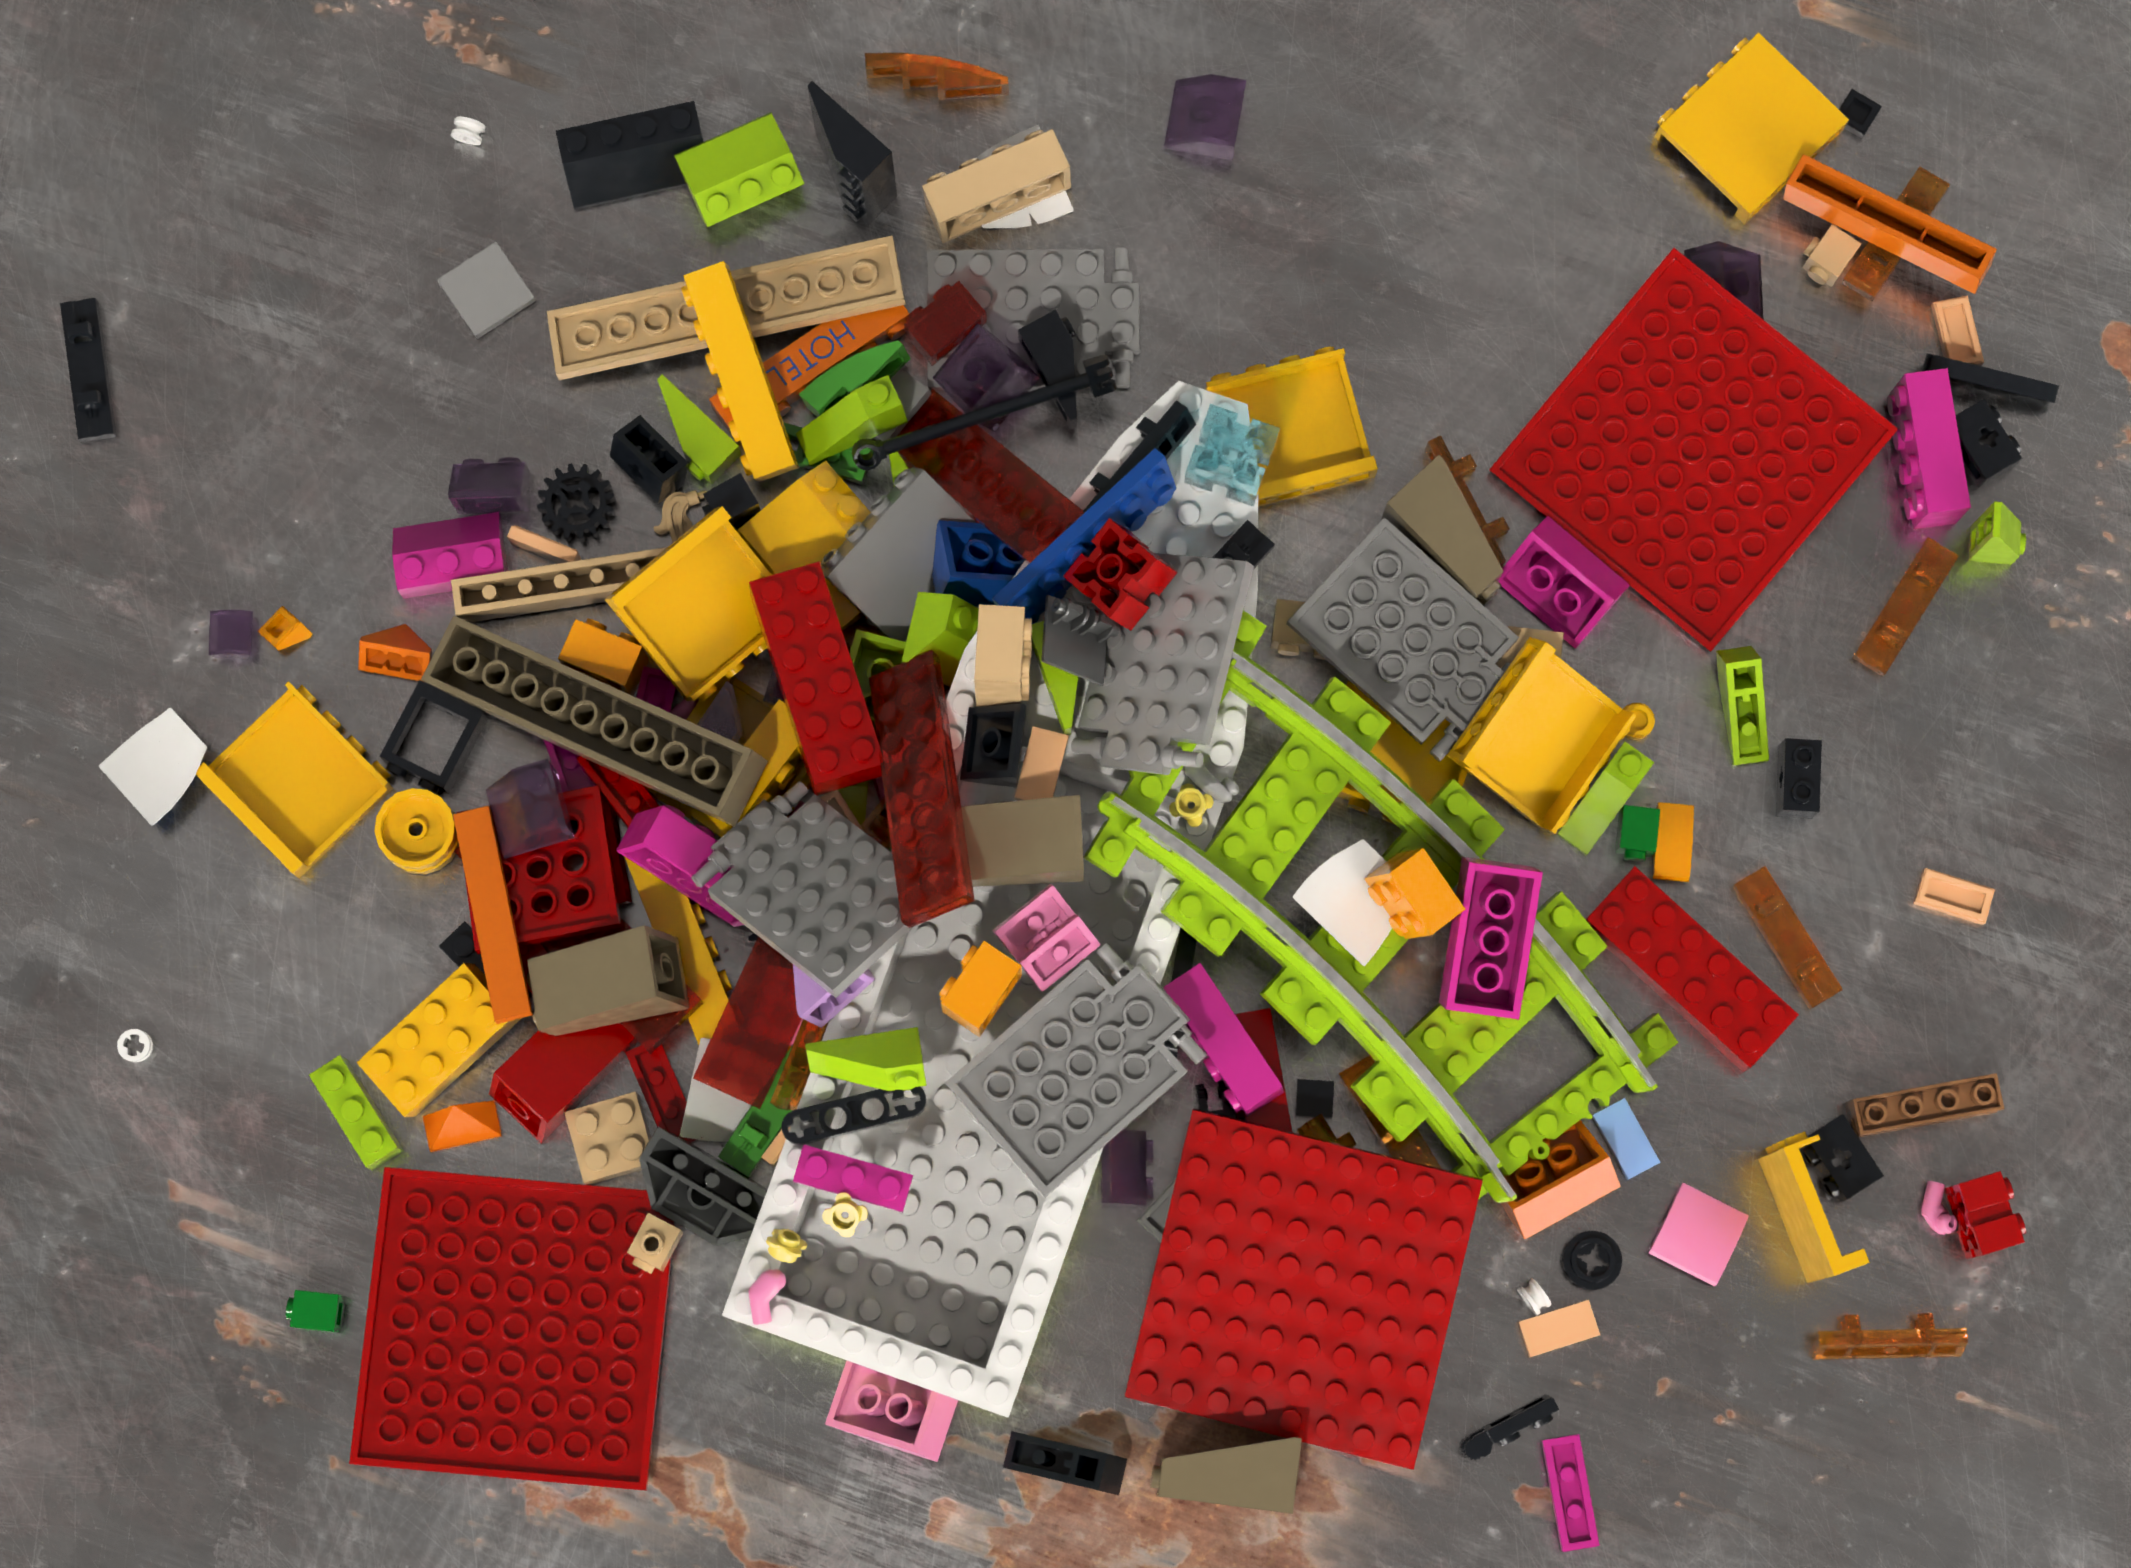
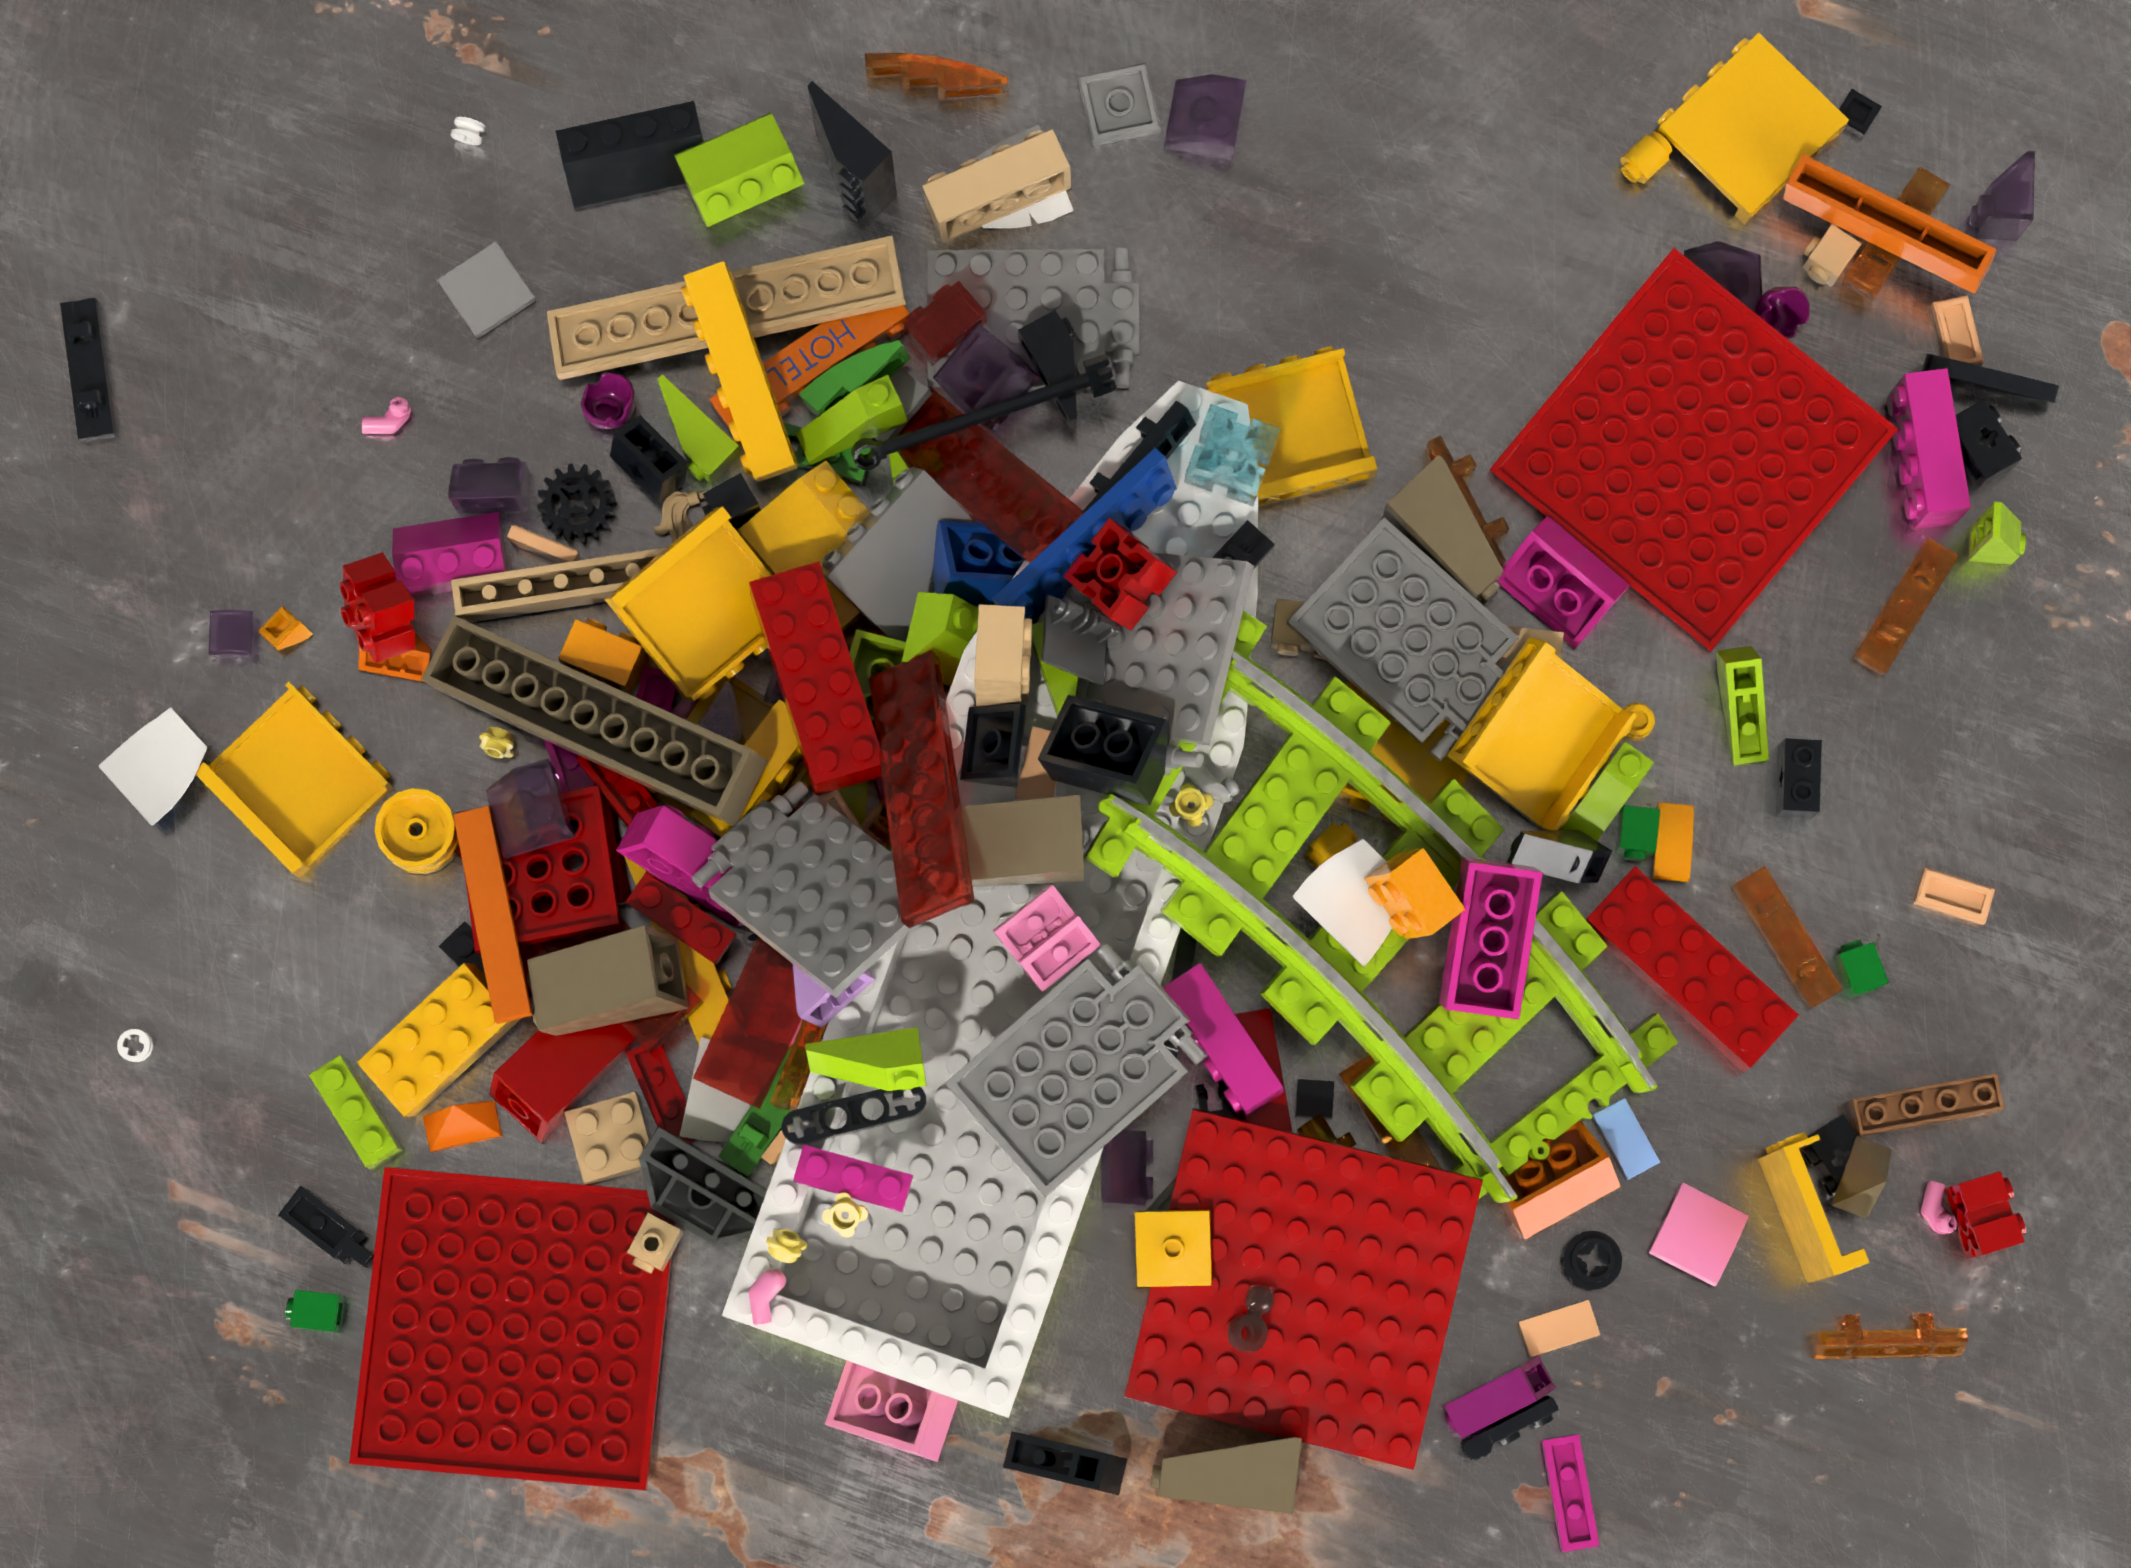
black window [379,680,489,795] -> none
light orange brick [939,941,1022,1037] -> none
white bush [1517,1278,1552,1316] -> none
none -> black hinge [278,1186,374,1268]
none -> red brick [339,552,415,663]
none -> bright pink arm [362,397,411,434]
none -> light yellow plate [479,727,515,758]
none -> magenta hair [580,372,636,429]
none -> red plate [625,872,737,965]
none -> black slope [1038,695,1168,806]
none -> light grey tile [1077,63,1161,147]
none -> yellow plate [1135,1209,1212,1287]
none -> clear smoke plate [1228,1285,1274,1352]
none -> yellow brick [1304,822,1358,869]
none -> magenta slope [1444,1355,1556,1439]
none -> slope [1507,830,1612,883]
none -> yellow brick [1620,131,1673,184]
none -> magenta hair [1755,286,1810,339]
none -> dark tan slope [1831,1136,1892,1219]
none -> green brick [1833,939,1889,999]
none -> clear purple slope [1970,151,2035,241]

